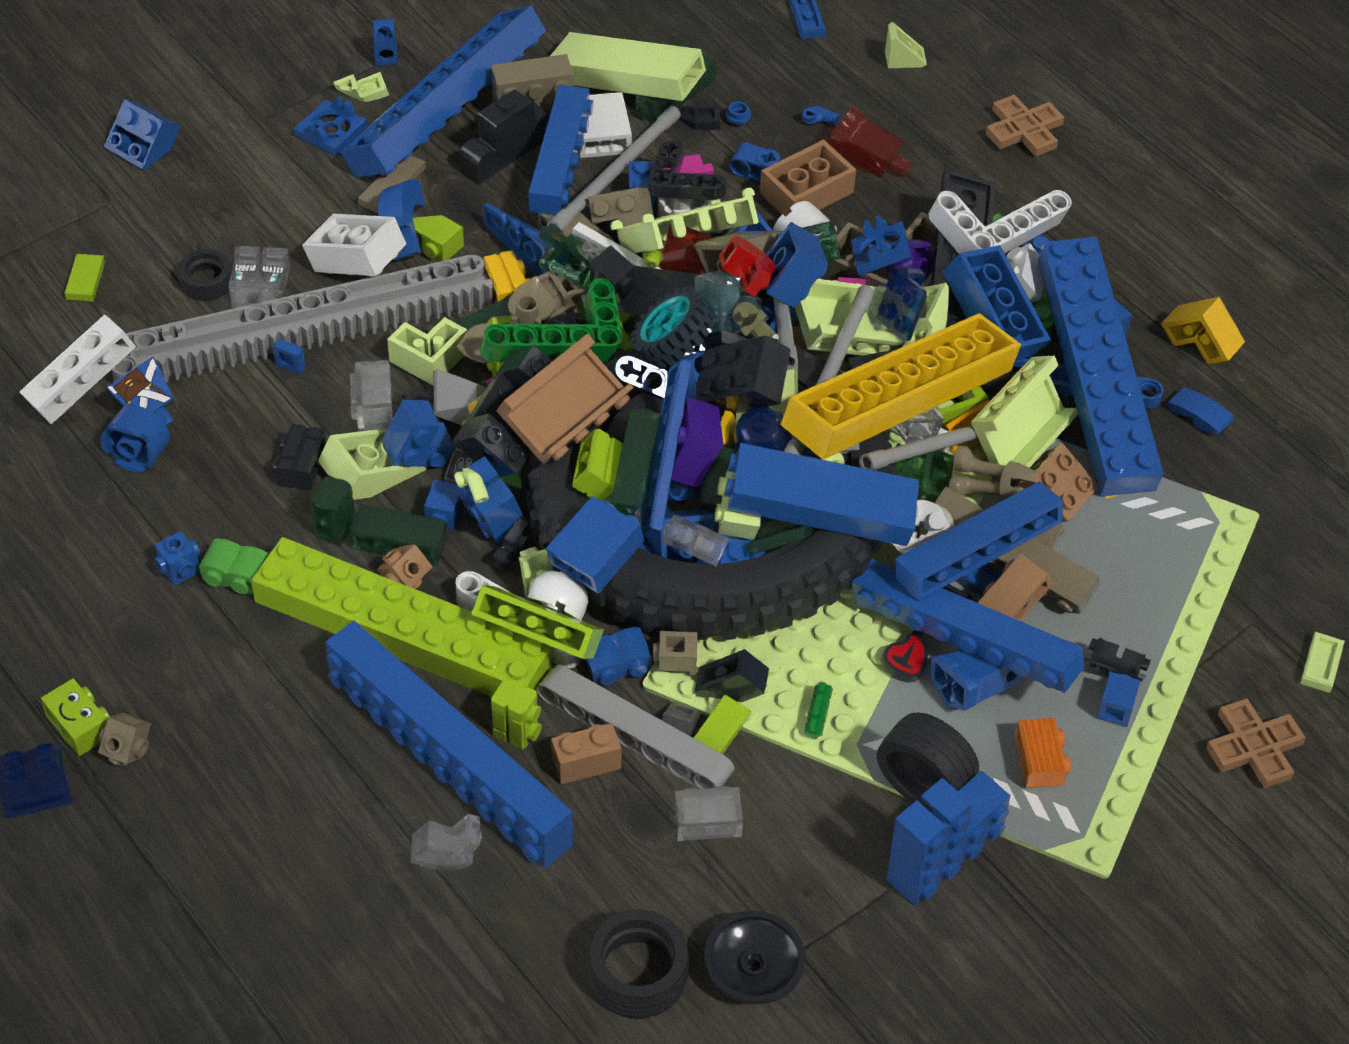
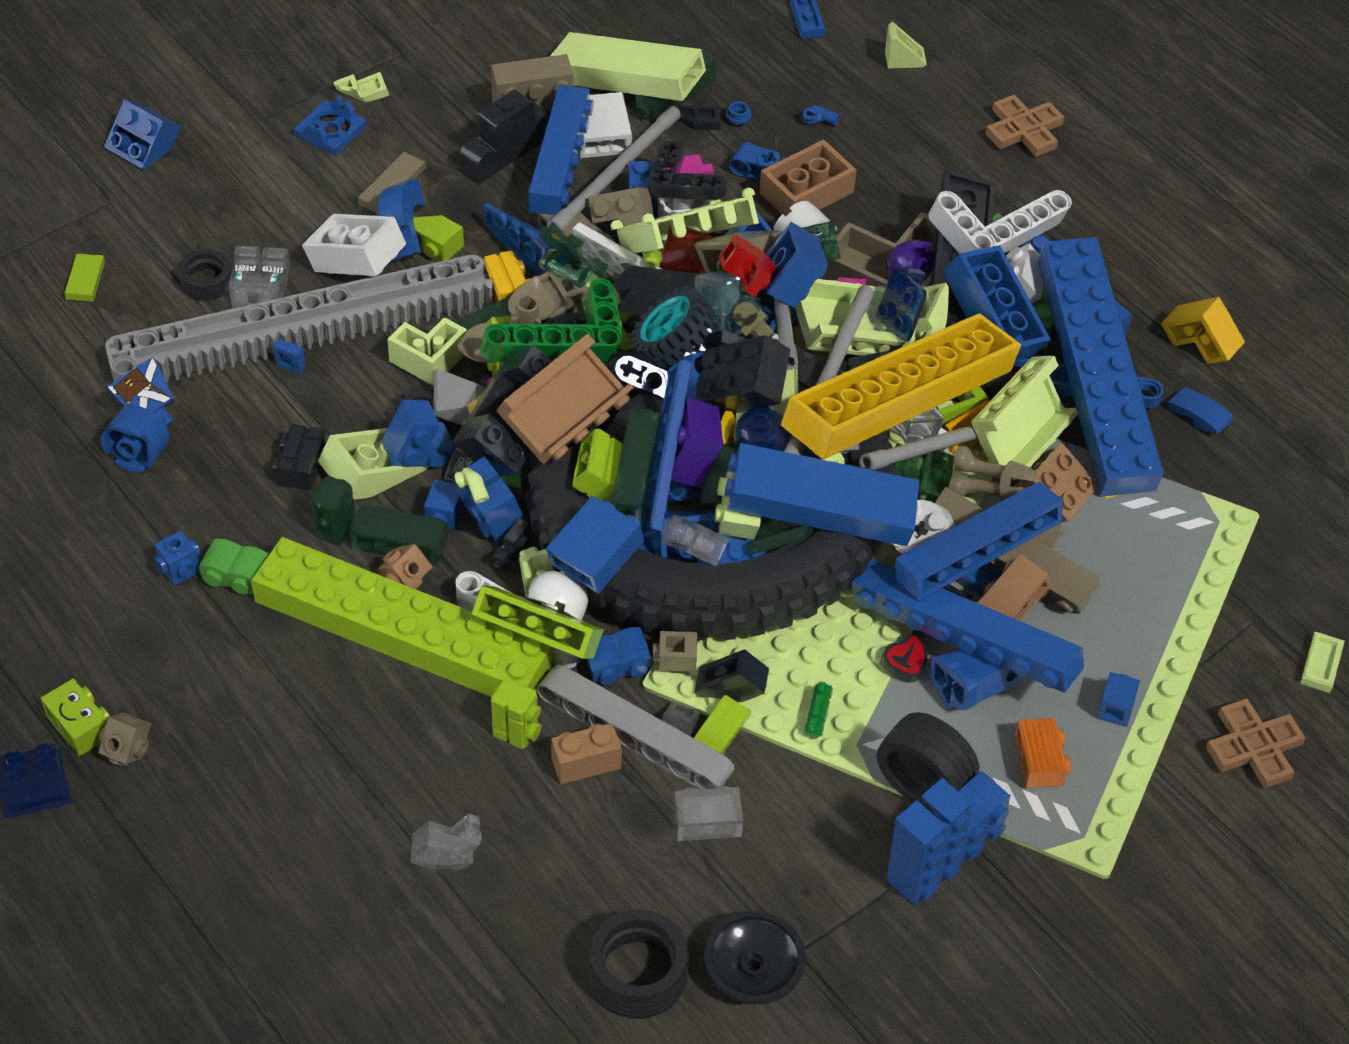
white brick [20,315,136,424] -> none
blue brick [325,620,573,869] -> none
blue brick [340,5,546,178] -> none
clear brick [350,360,393,431] -> none
blue leg [373,18,398,66] -> none
black slope [589,245,635,295] -> none
clear red piece [828,106,913,178] -> none
blue piece [851,216,911,276] -> none
black hinge [1084,637,1151,682] -> none

